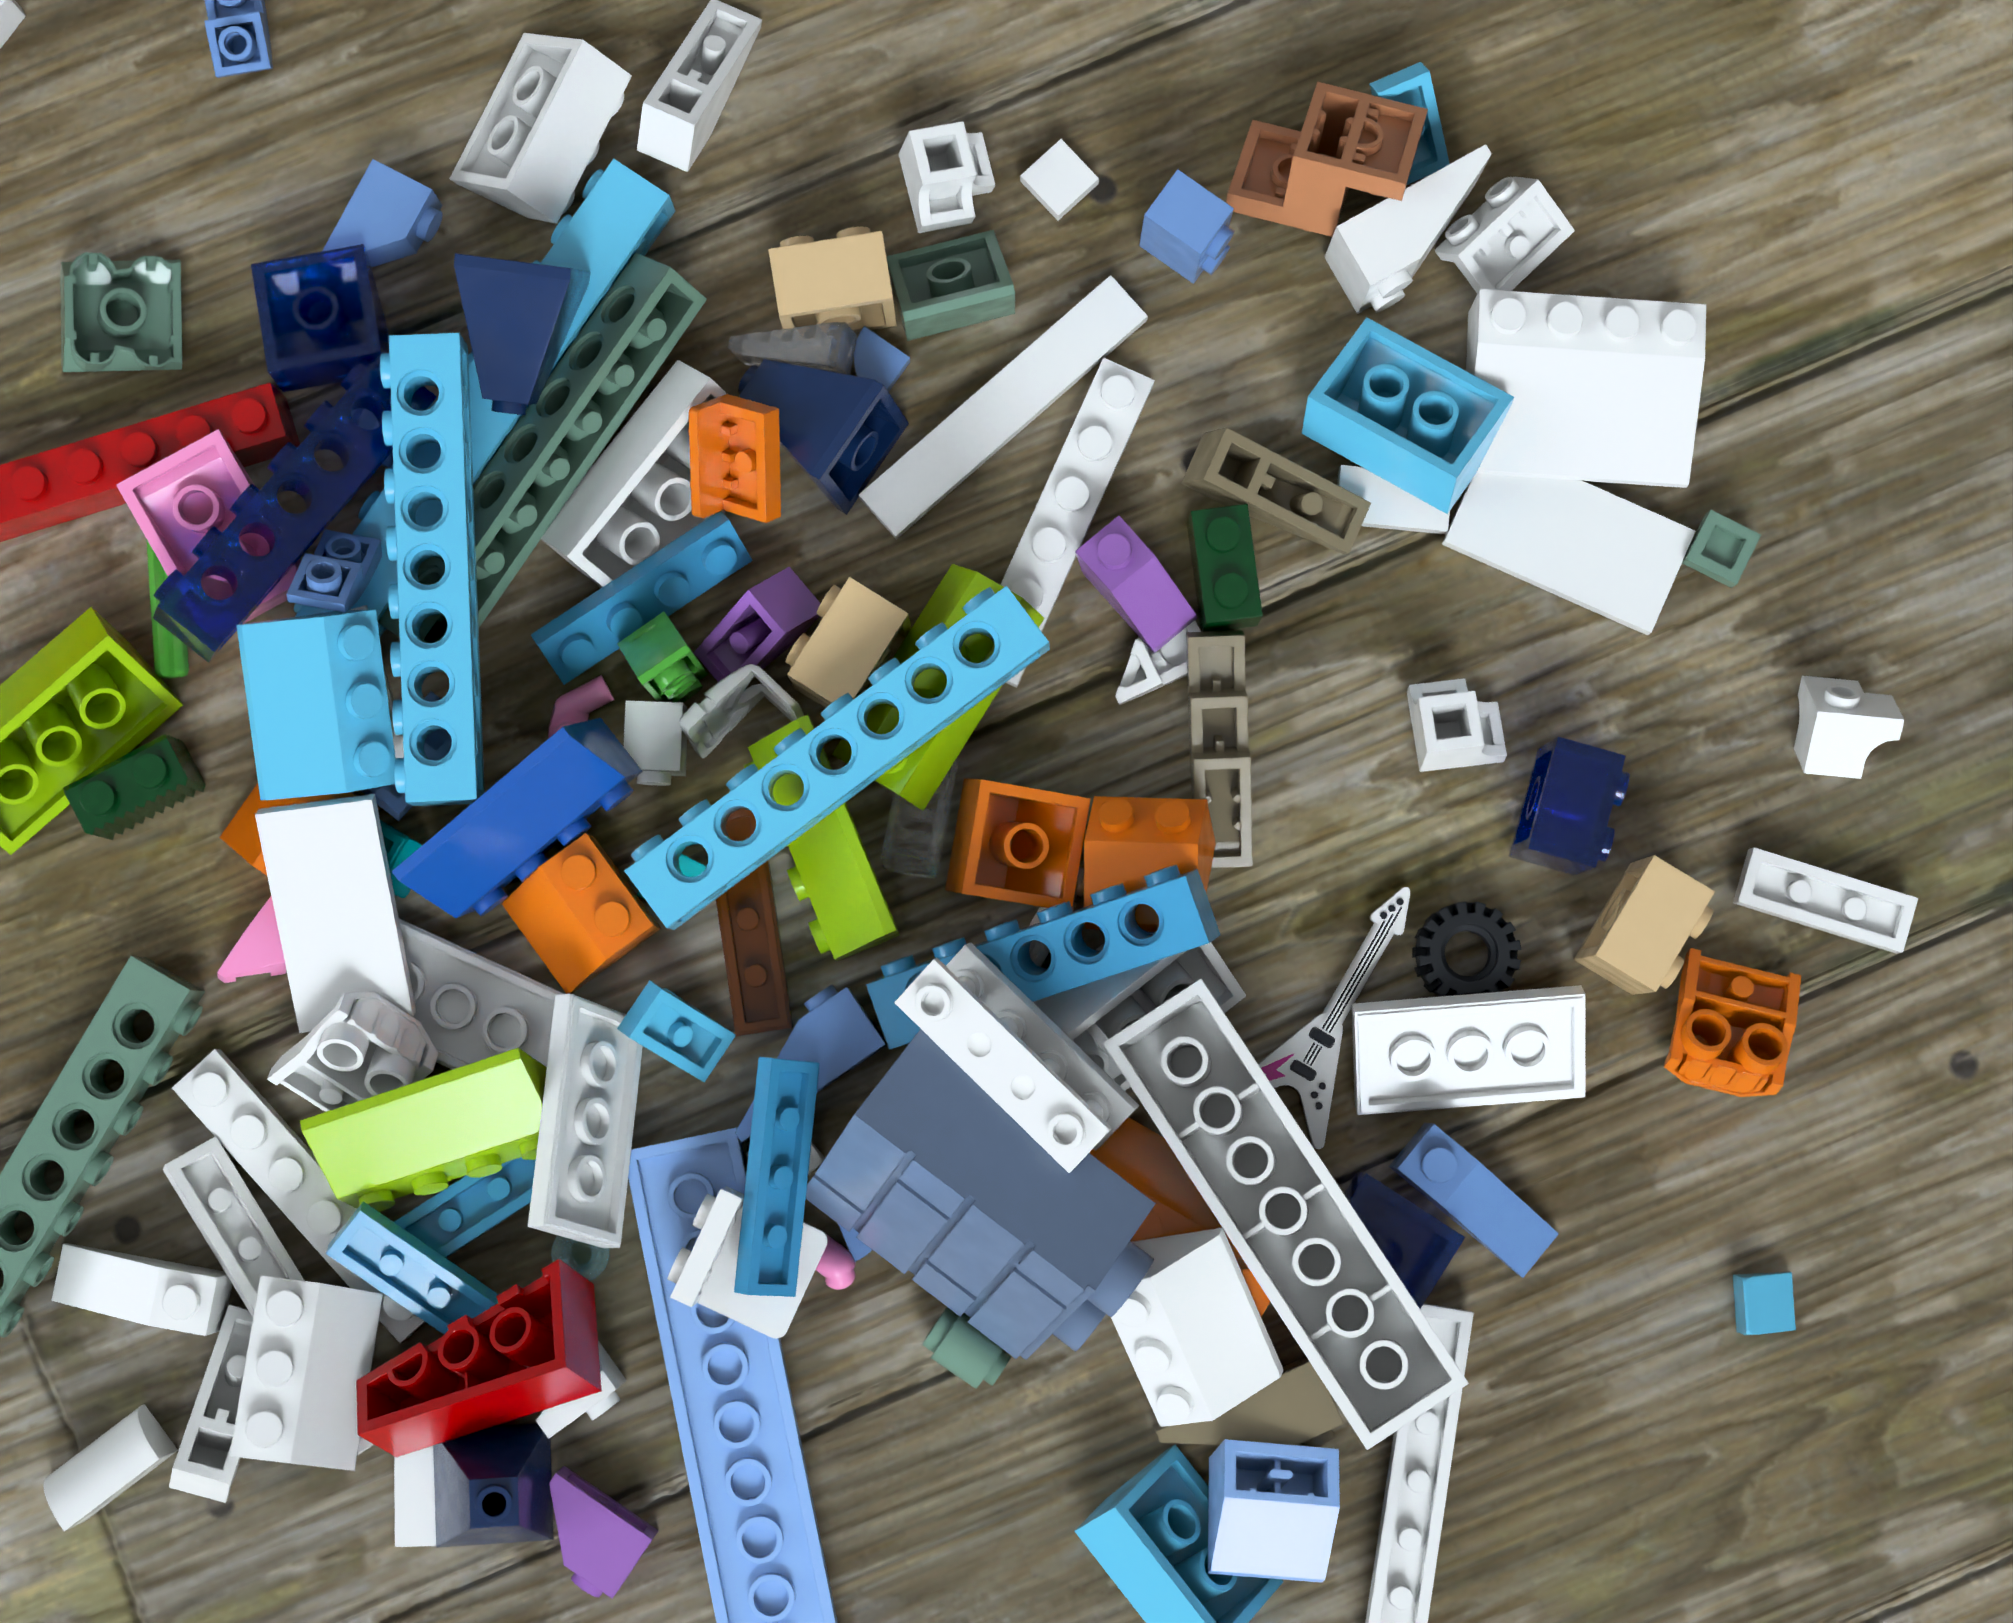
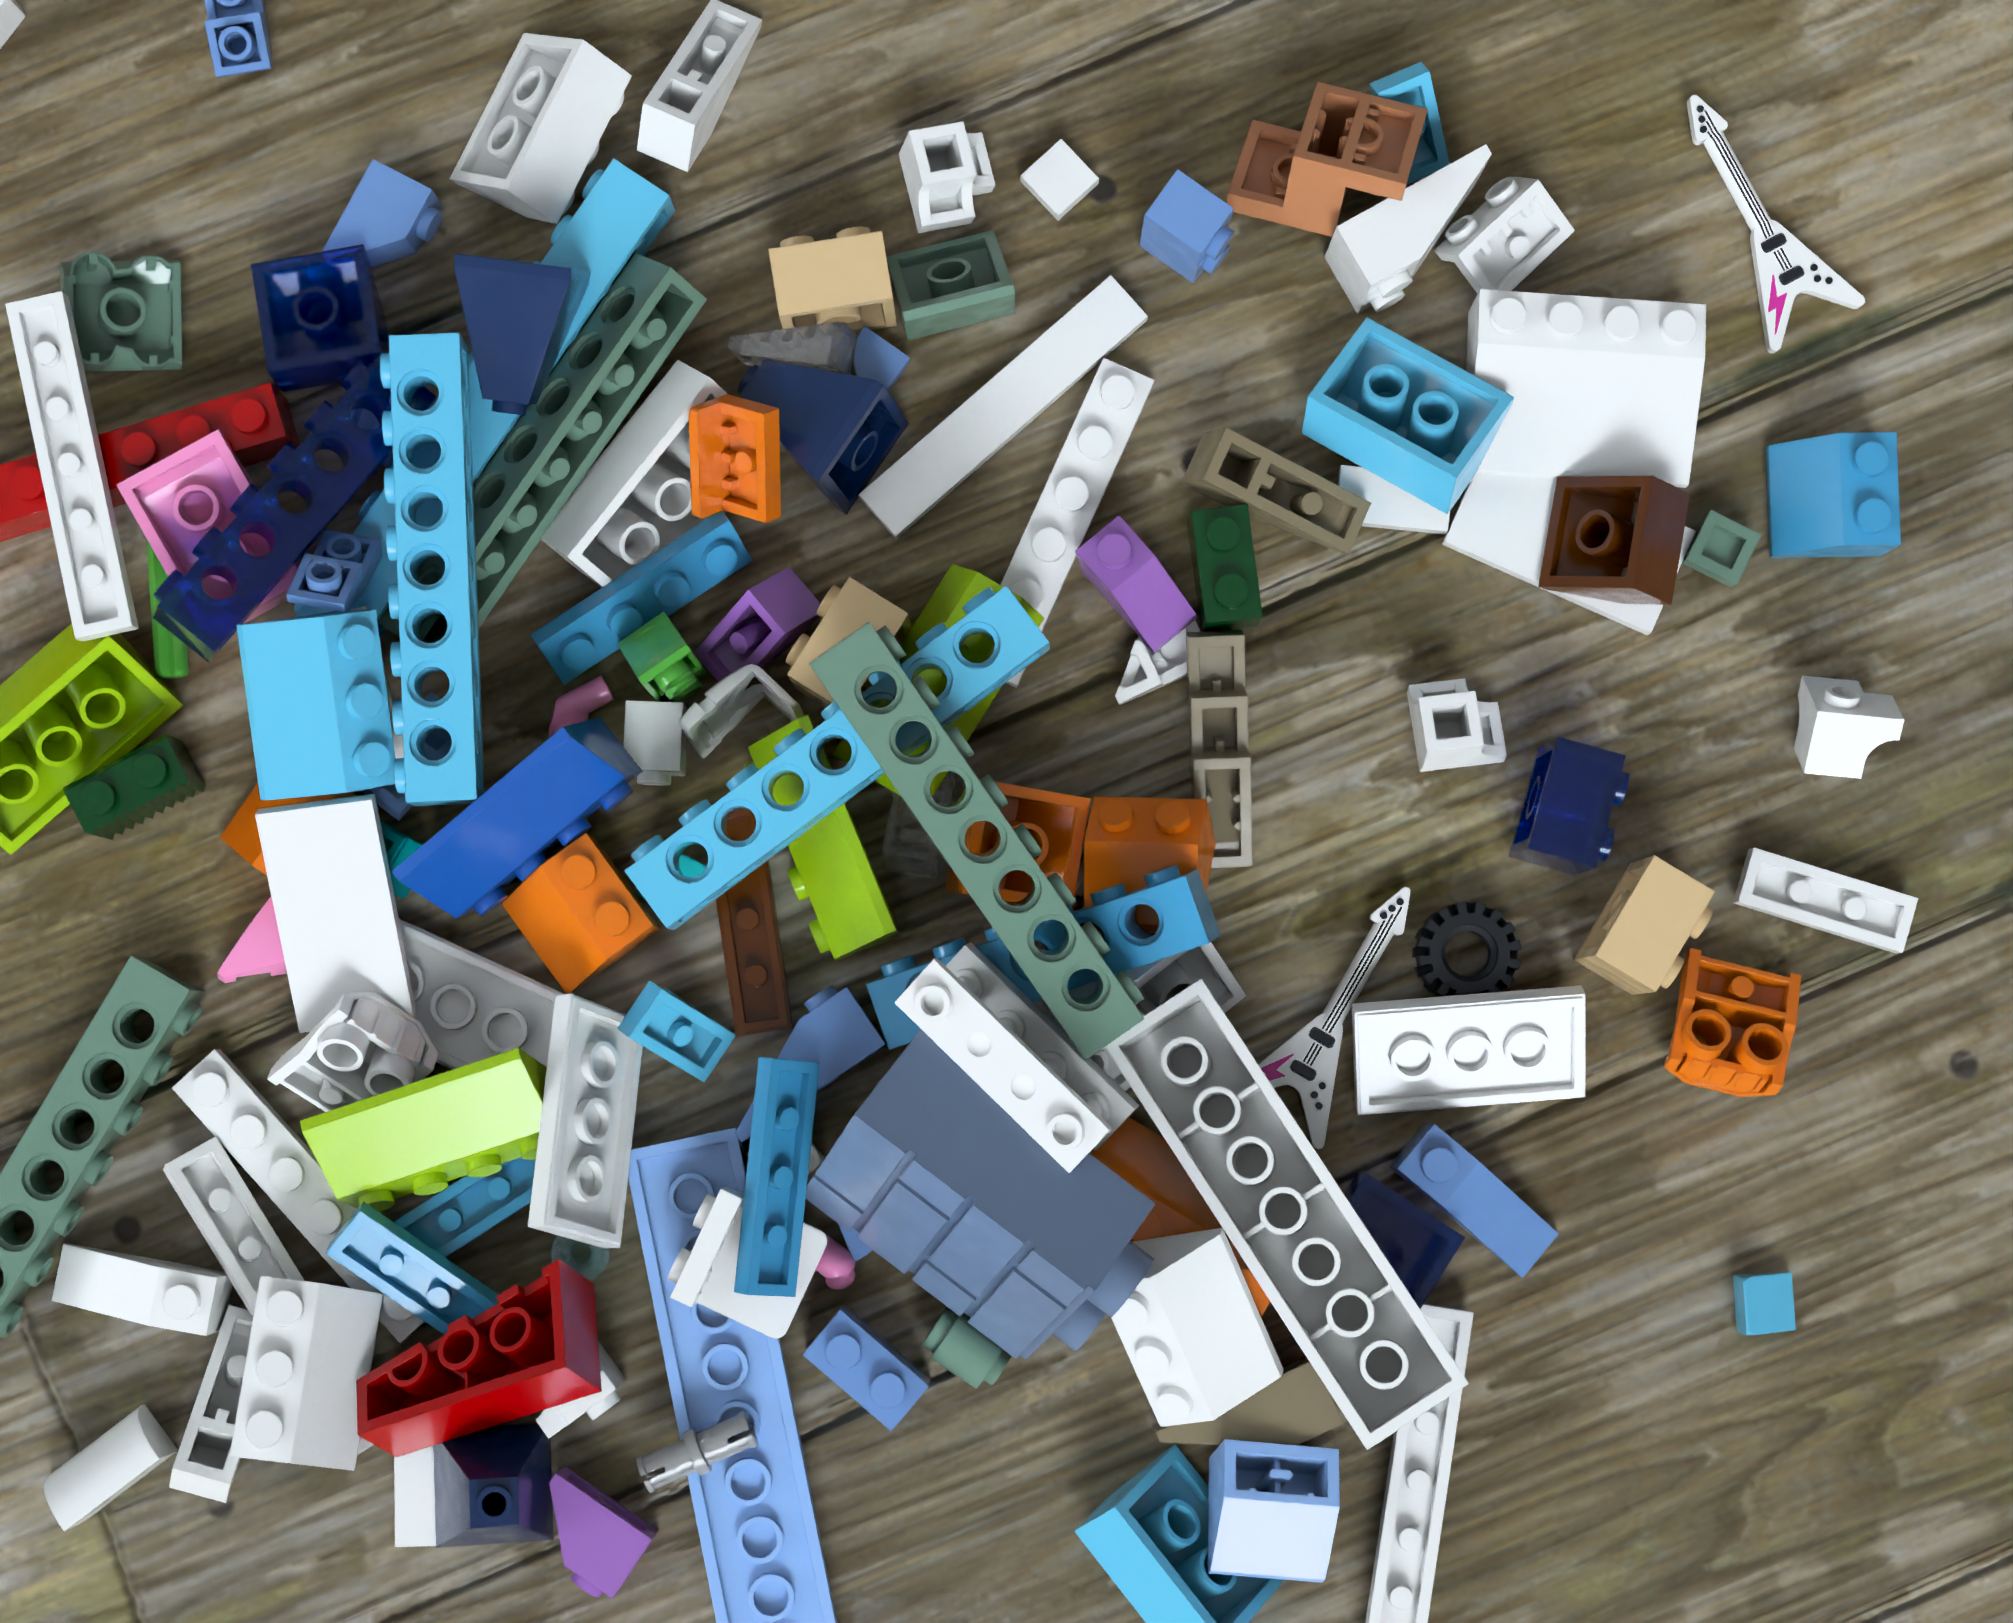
none -> white plate [5,291,139,642]
none -> light grey pin [636,1411,759,1493]
none -> medium blue brick [802,1305,931,1431]
none -> sand green brick [809,622,1144,1060]
none -> reddish brown slope [1538,476,1690,605]
none -> white piece [1687,95,1865,354]
none -> dark azure slope [1765,432,1901,558]

